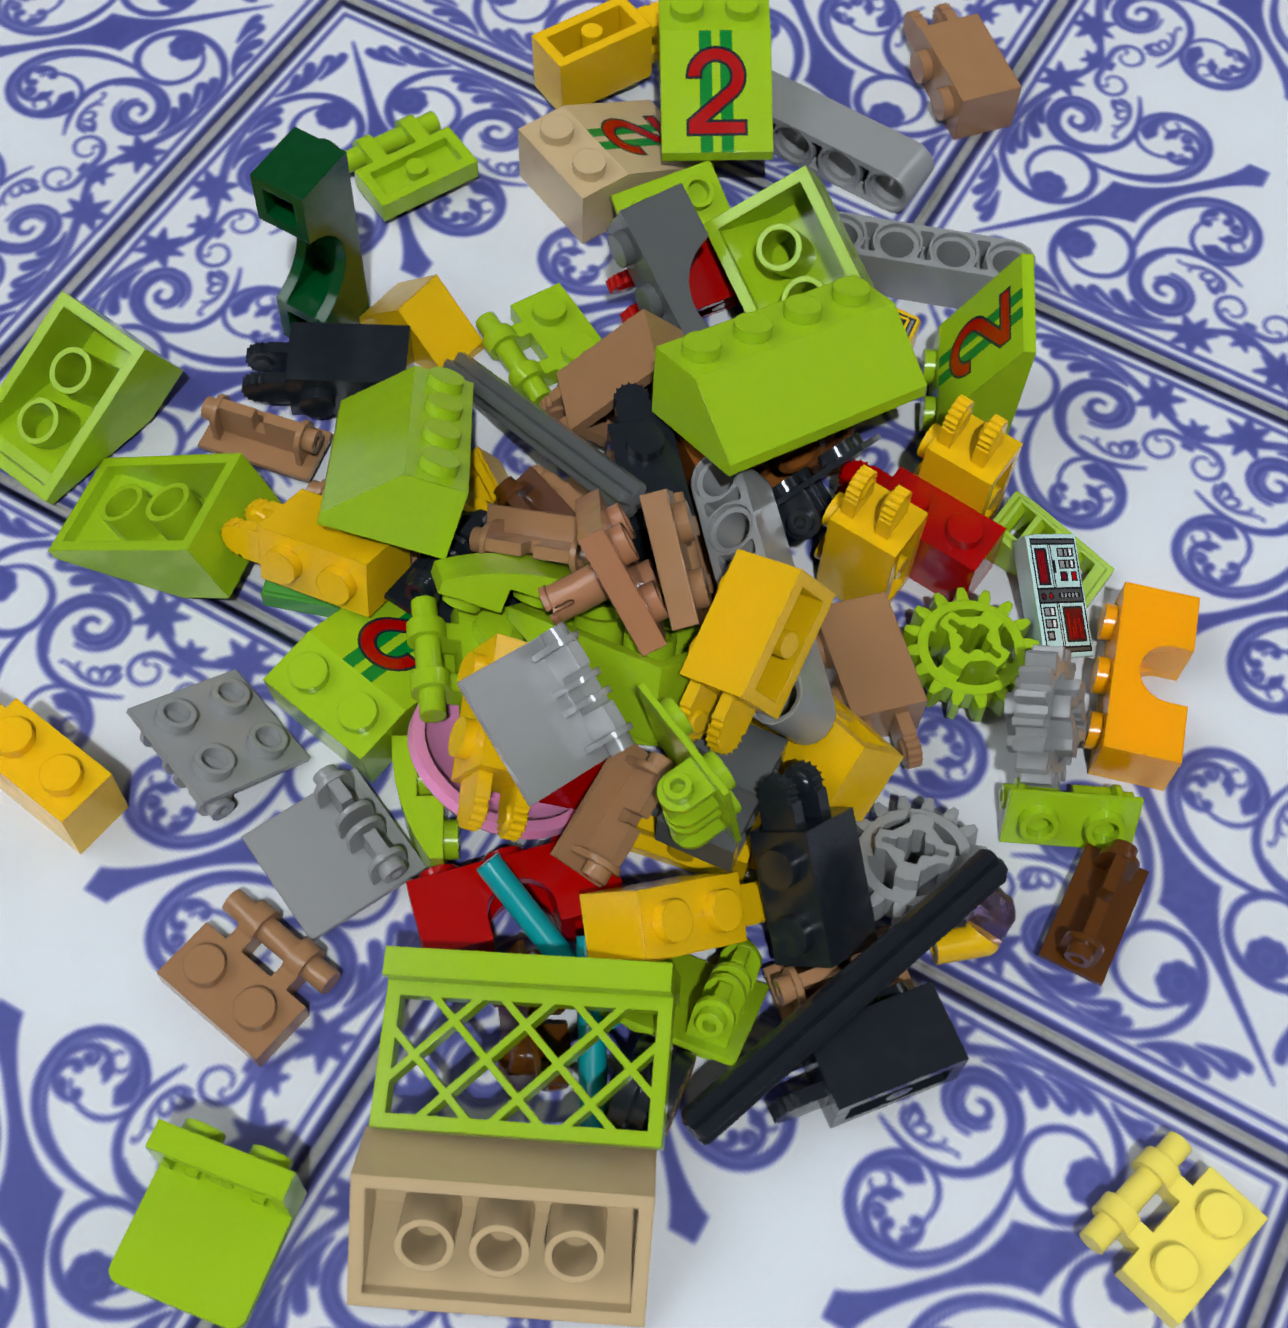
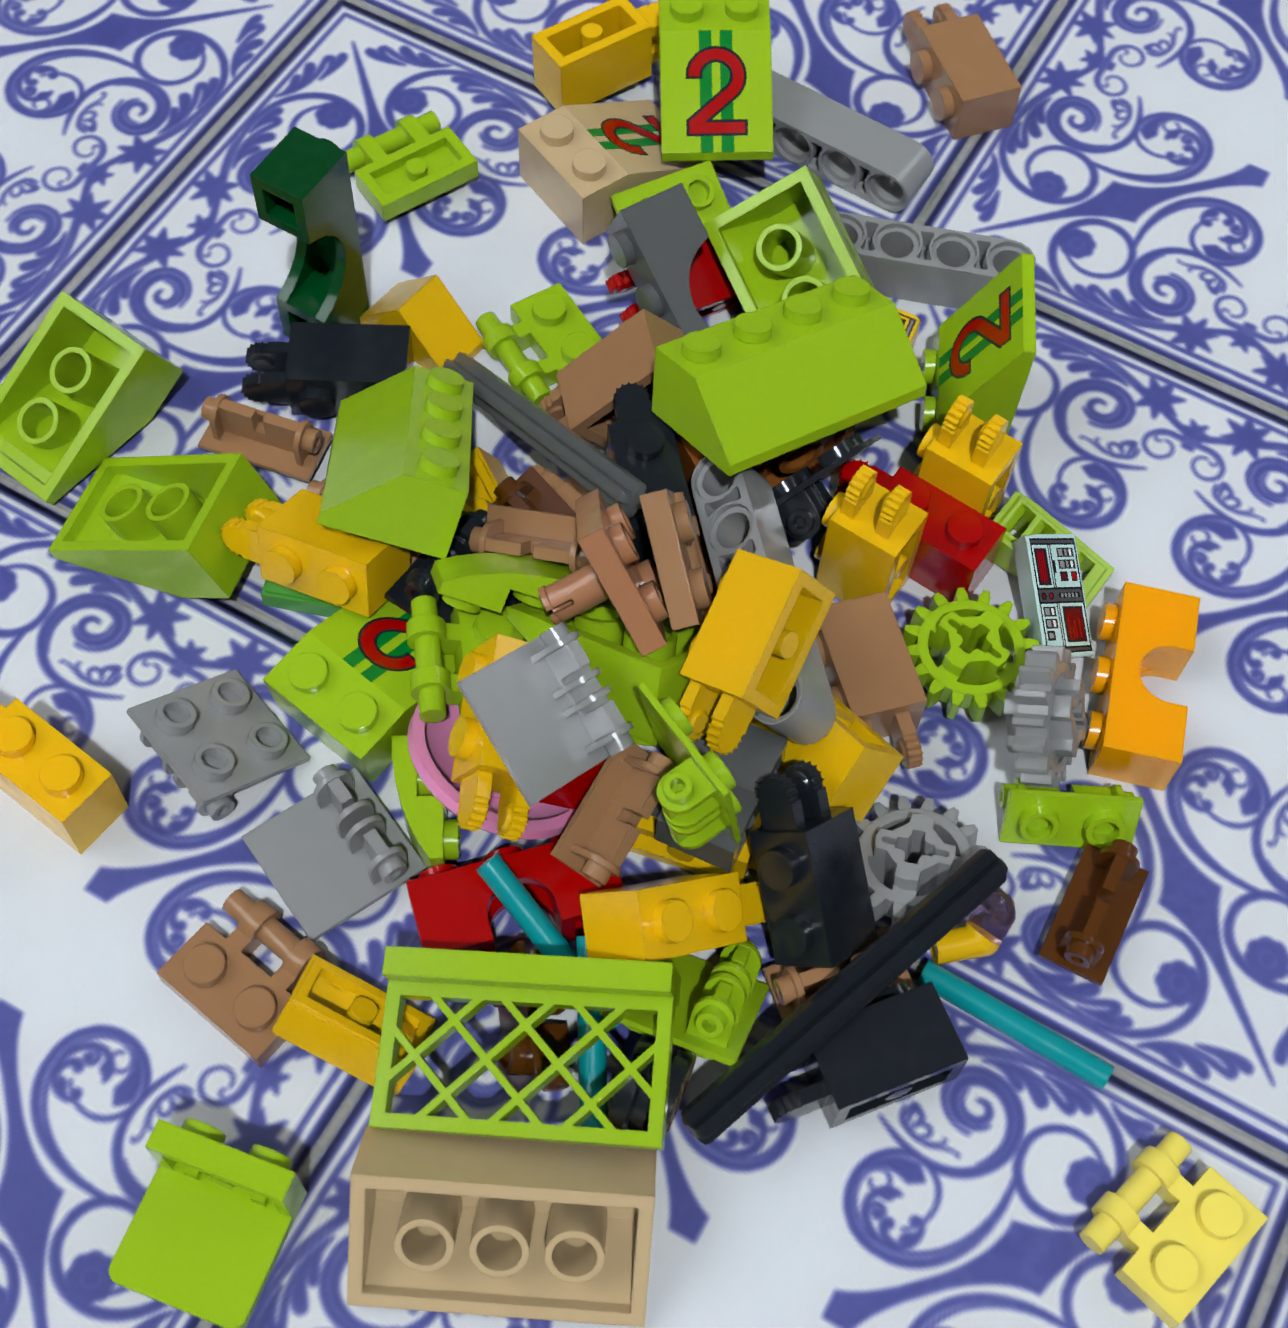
none -> yellow slope [272,954,436,1096]
none -> teal bar [916,960,1115,1091]

